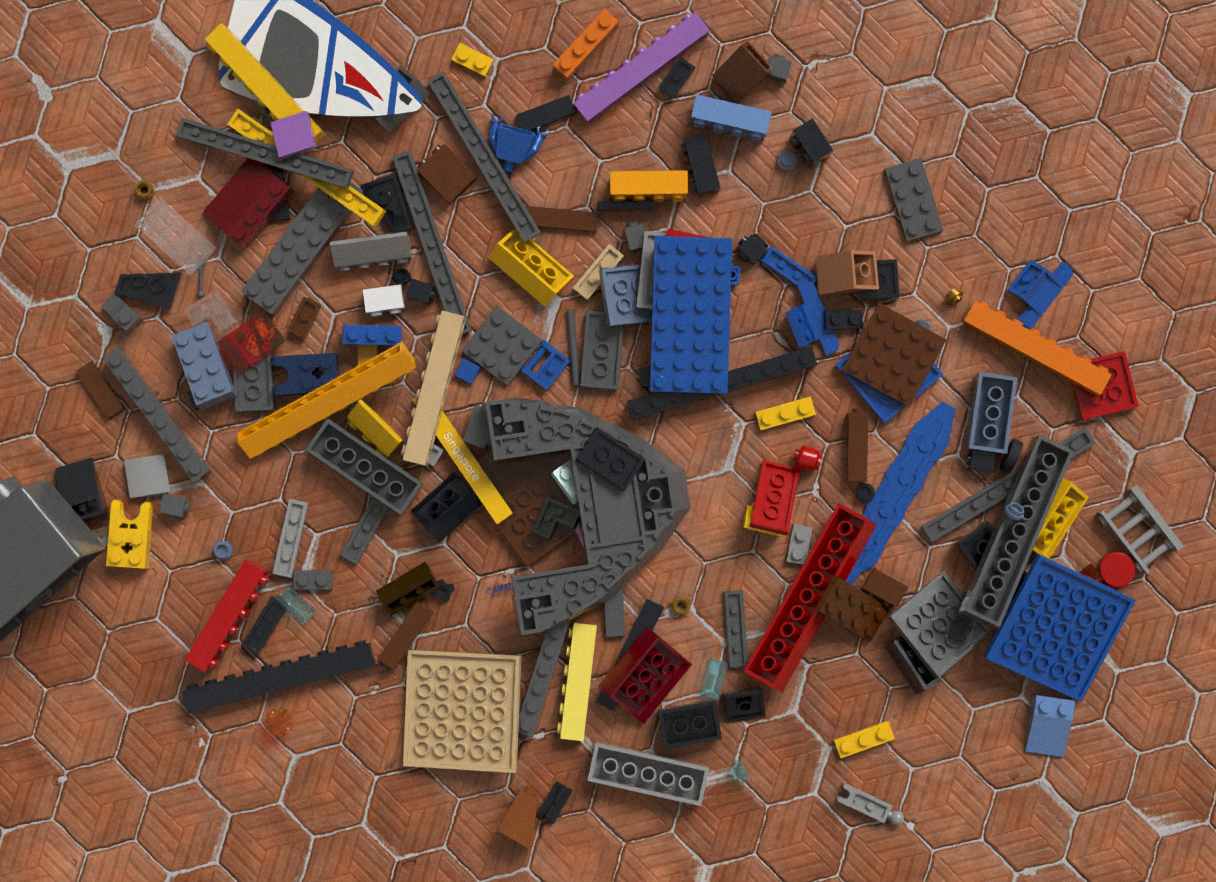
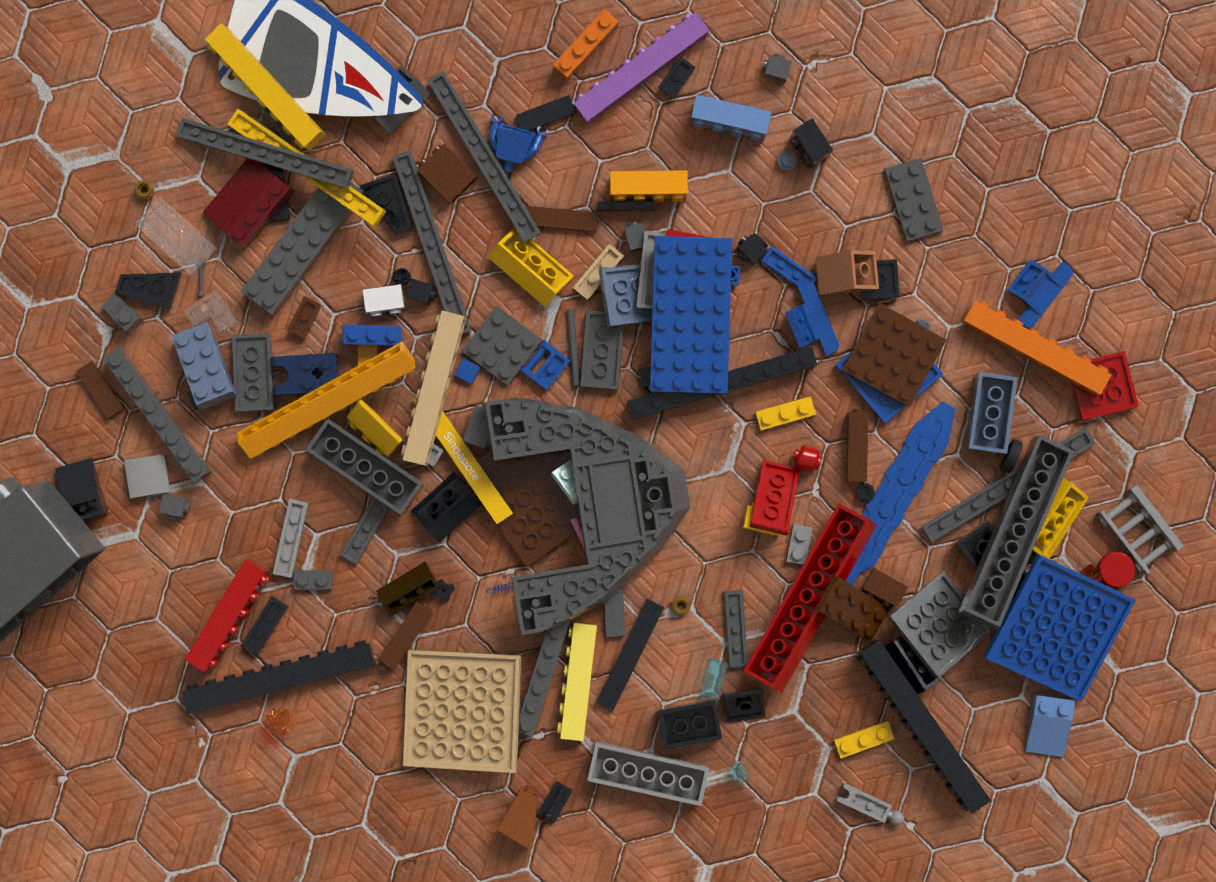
yellow brick [106,500,153,569] -> none
sand blue plate [213,541,233,560] -> none
clear red tile [217,310,287,374] -> none
medium lavender tile [271,111,317,159] -> none
clear light blue tile [276,586,316,625] -> none
light grey slope [330,232,412,272] -> none
yellow plate [451,42,494,77] -> none
pearl dark grey plate [532,497,580,540] -> none
black tile [576,427,645,492] -> none
dark red slope [598,627,692,724] -> none
black brick [681,133,721,196] -> none
reddish brown brick [712,41,774,103] -> none
black plate [824,310,863,330] -> none
pearl gold plate [945,288,964,305] -> none
black brick [965,450,996,472] -> none
sand blue plate [1005,502,1024,520] -> none
none -> black brick [856,639,991,814]

